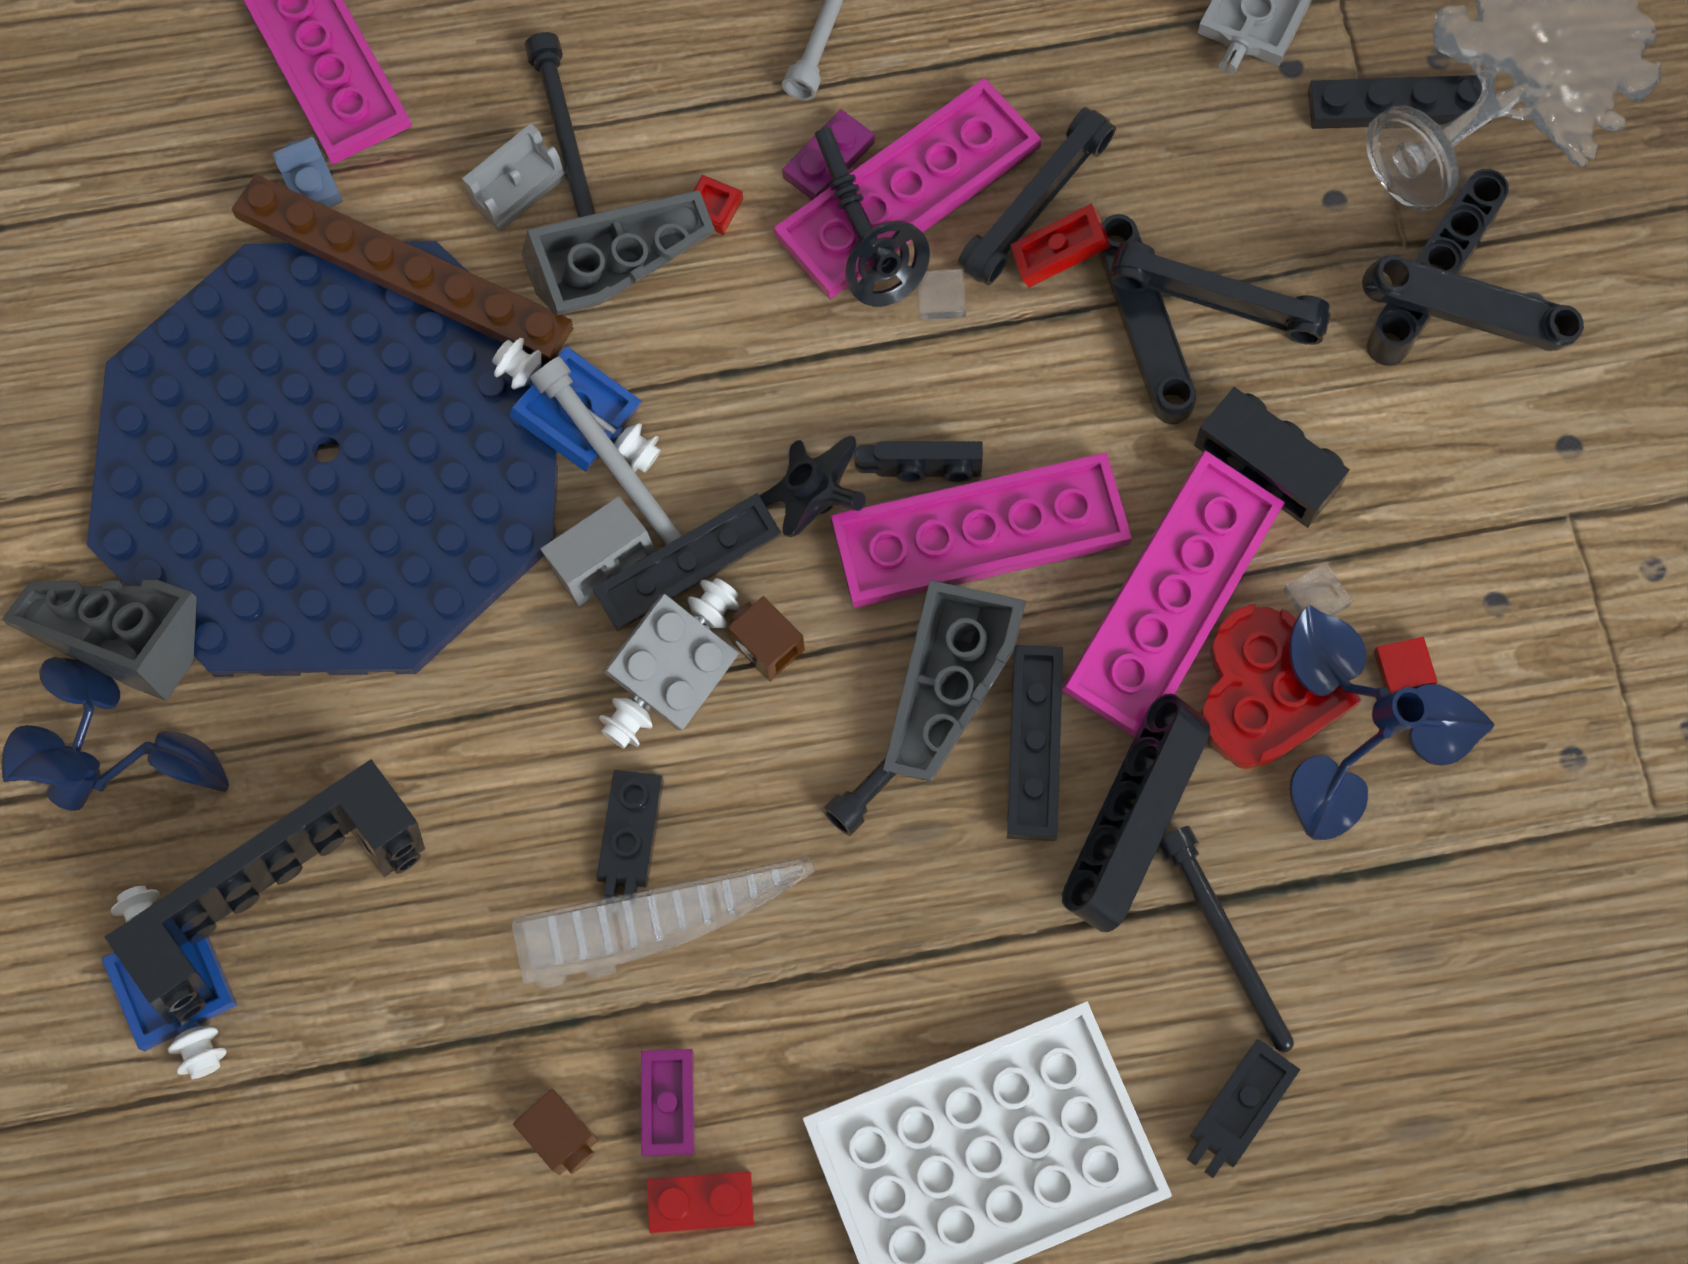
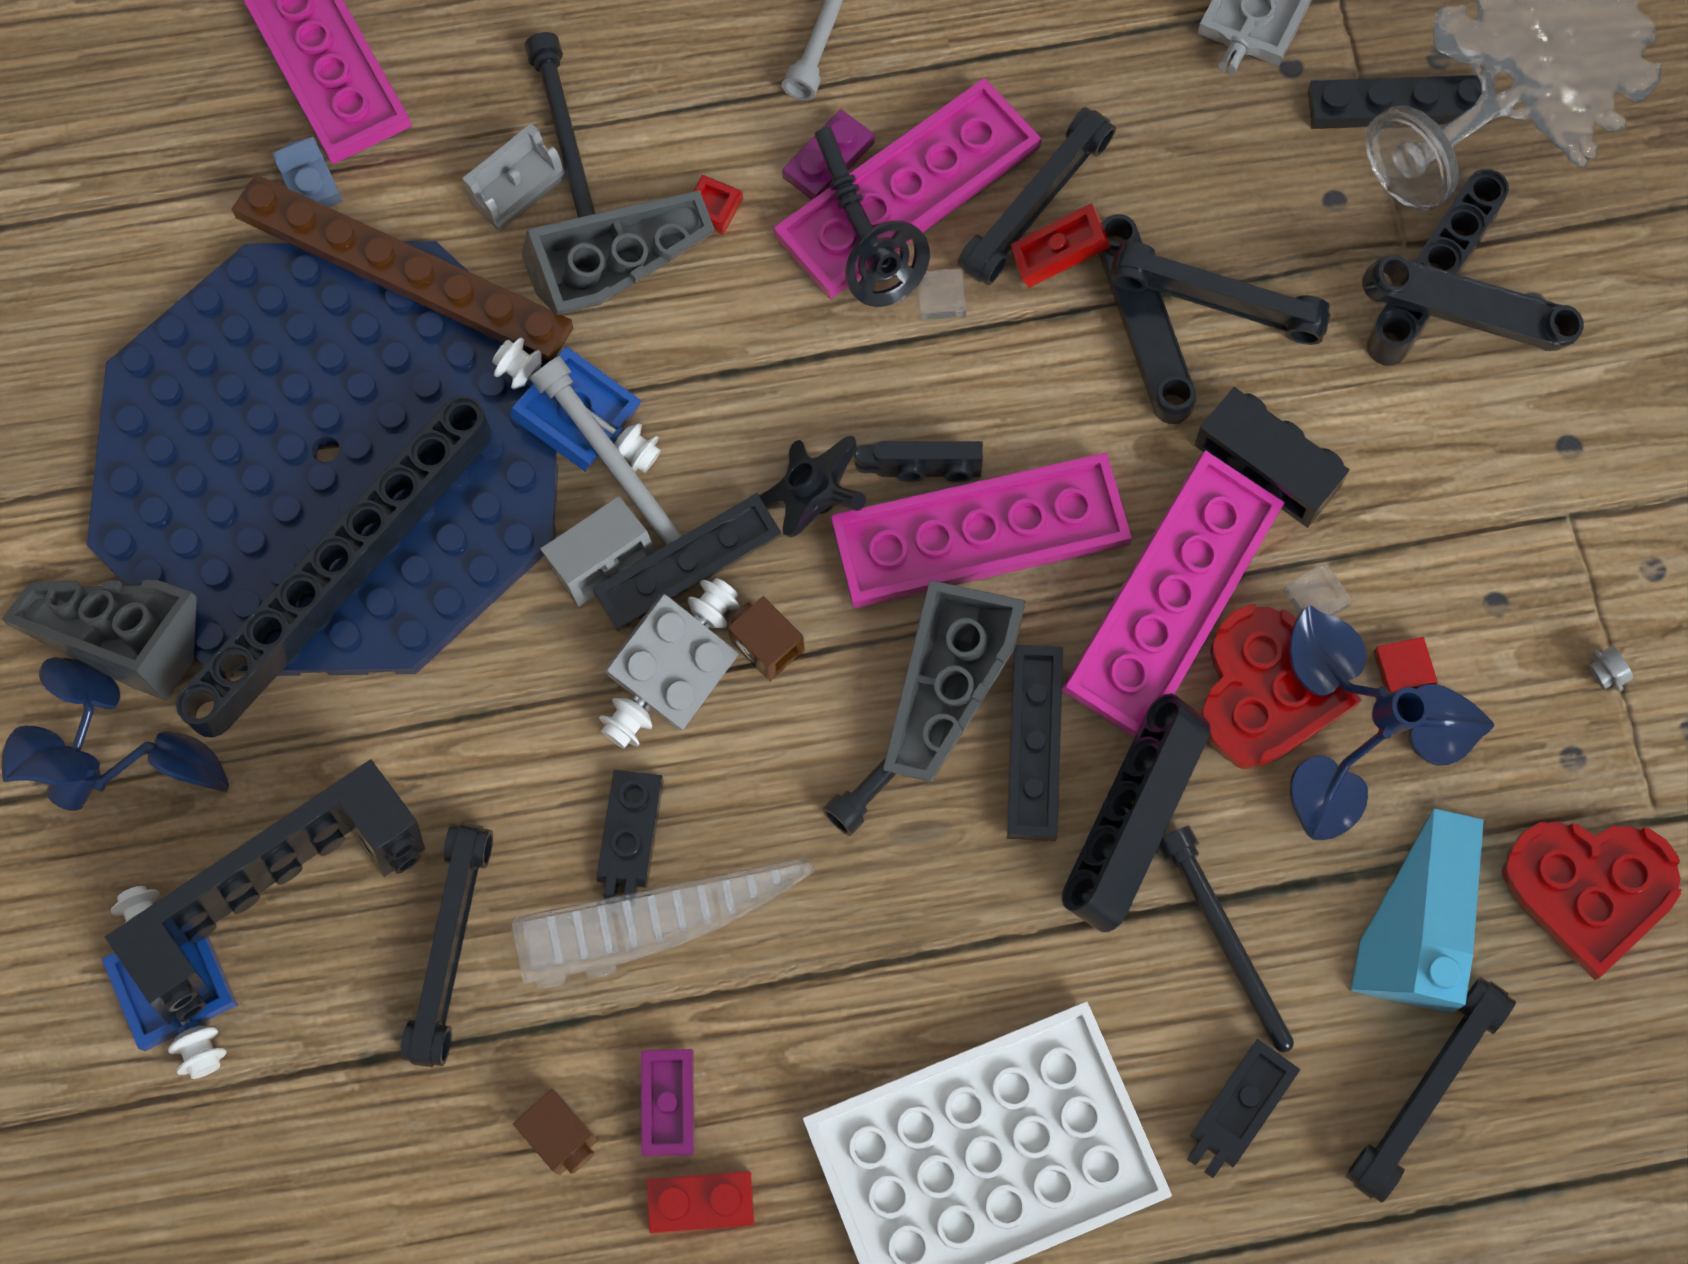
none -> black beam [176,396,492,738]
none -> black piece [401,823,493,1067]
none -> black piece [1346,977,1516,1203]
none -> medium azure wedge [1350,808,1484,1014]
none -> red plate [1502,821,1682,980]
none -> light grey plate [1588,646,1634,692]

